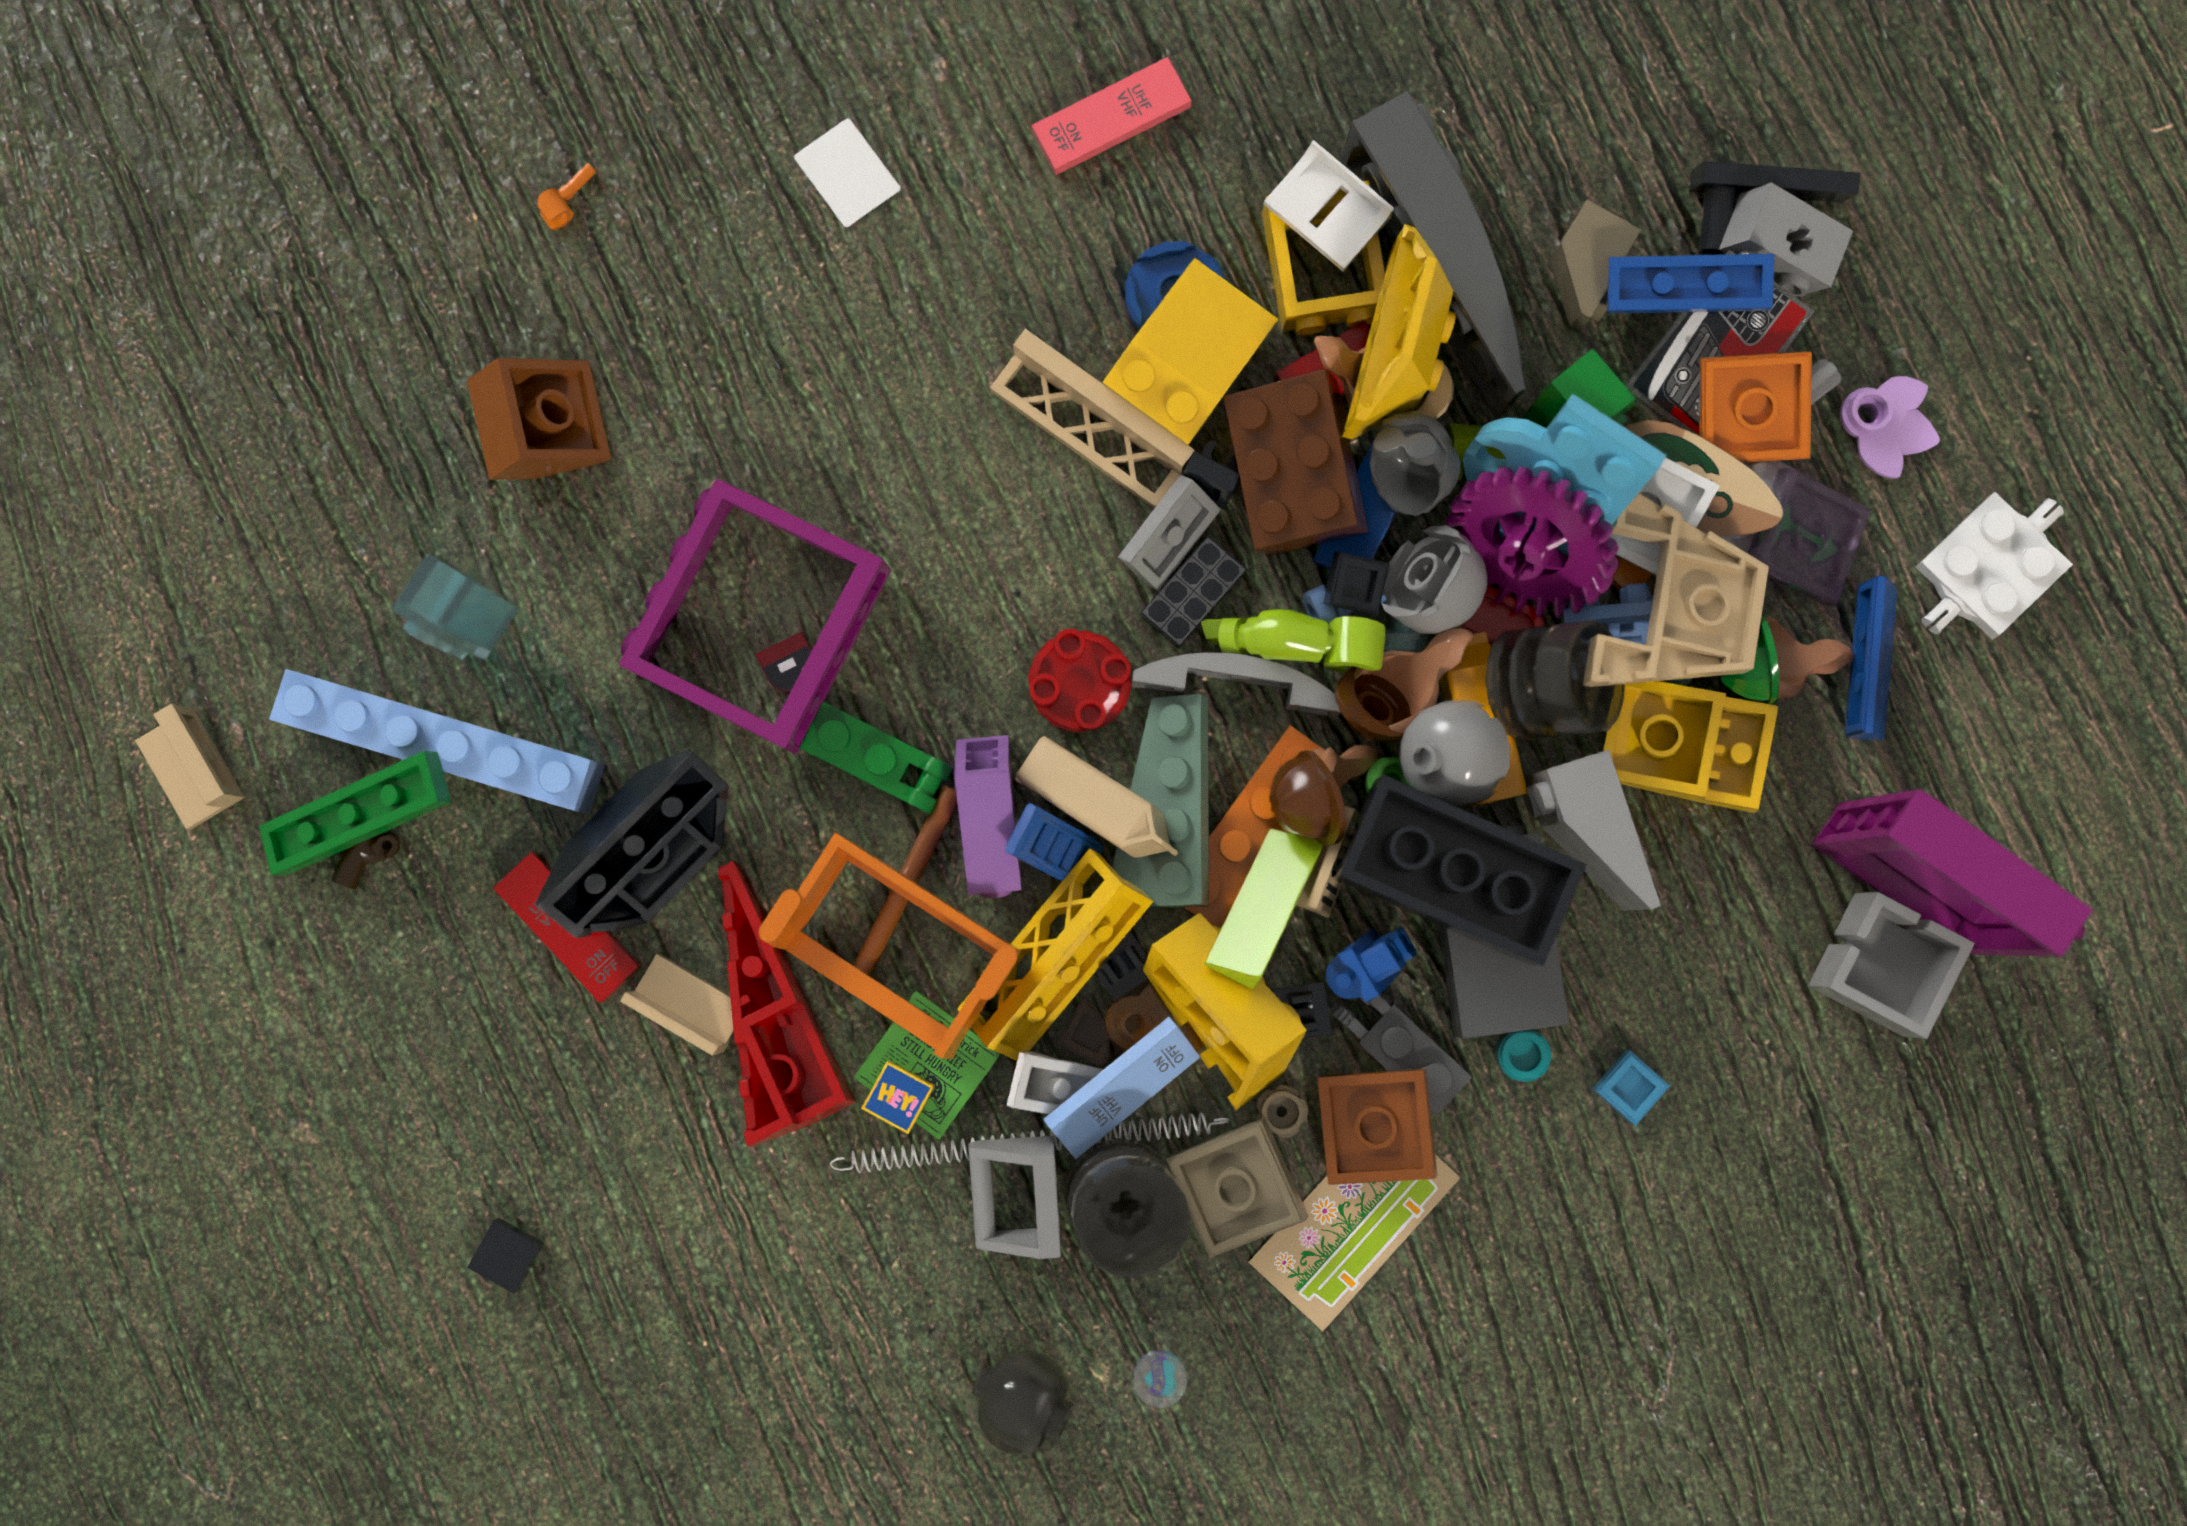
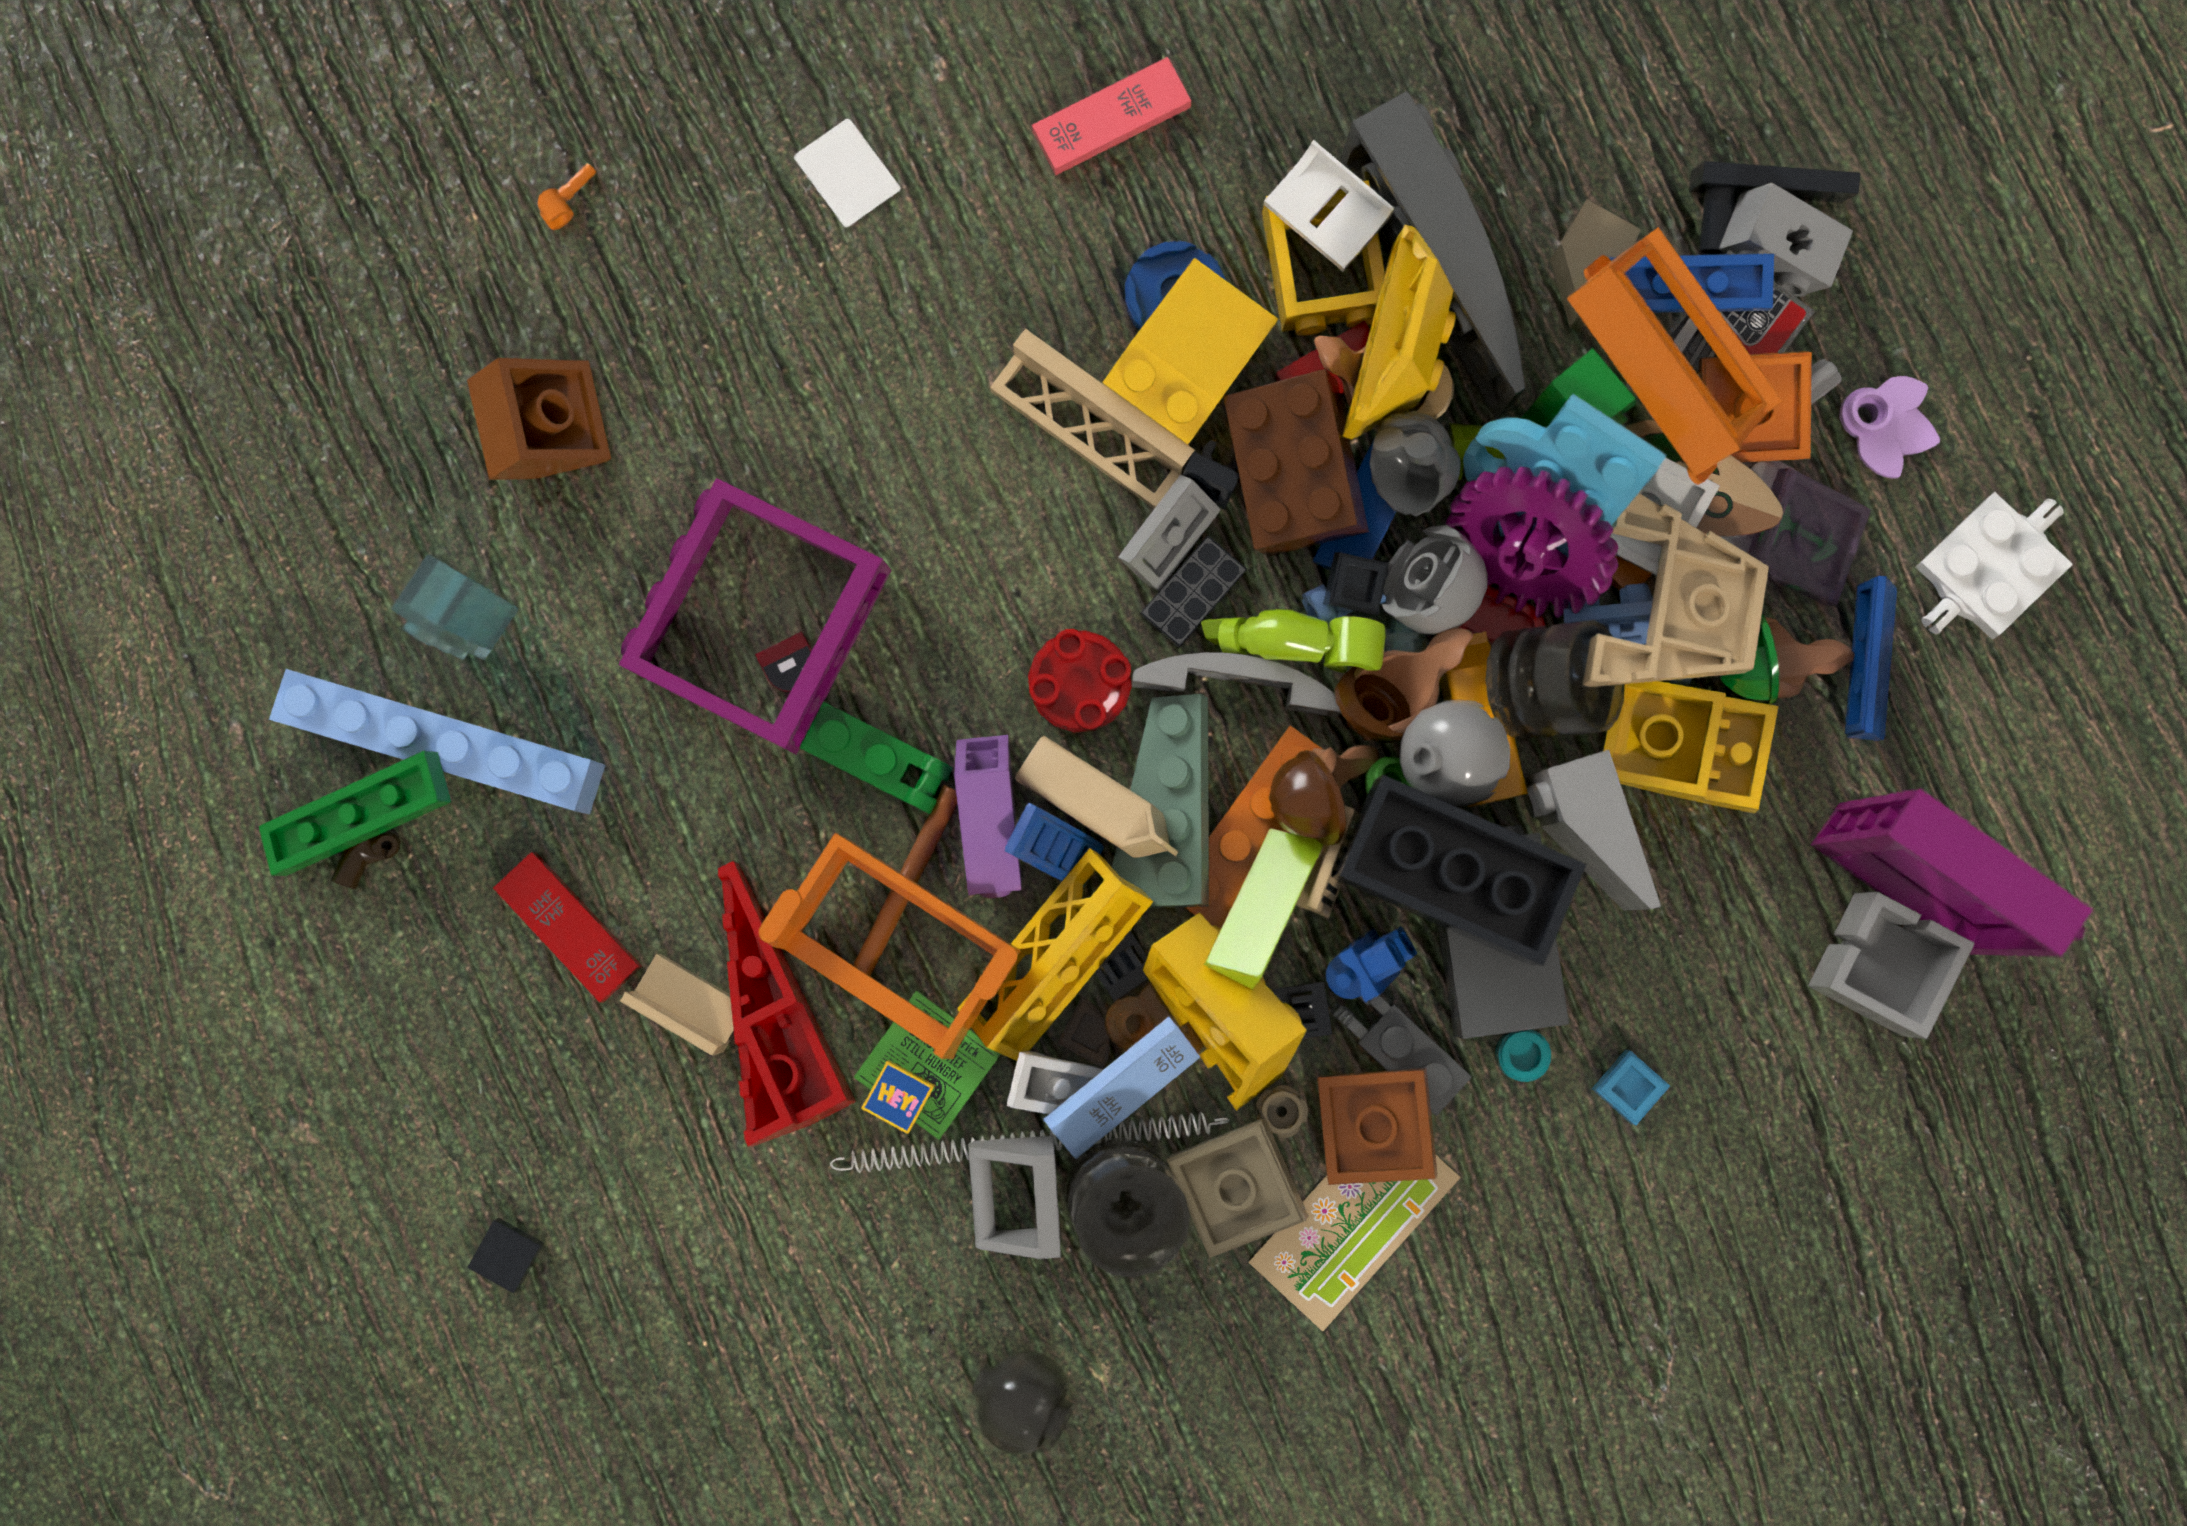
tan panel [135,703,245,830] -> none
black wedge [535,749,729,938] -> none
clear tile [1133,1350,1187,1408] -> none
none -> orange piece [1567,227,1783,485]

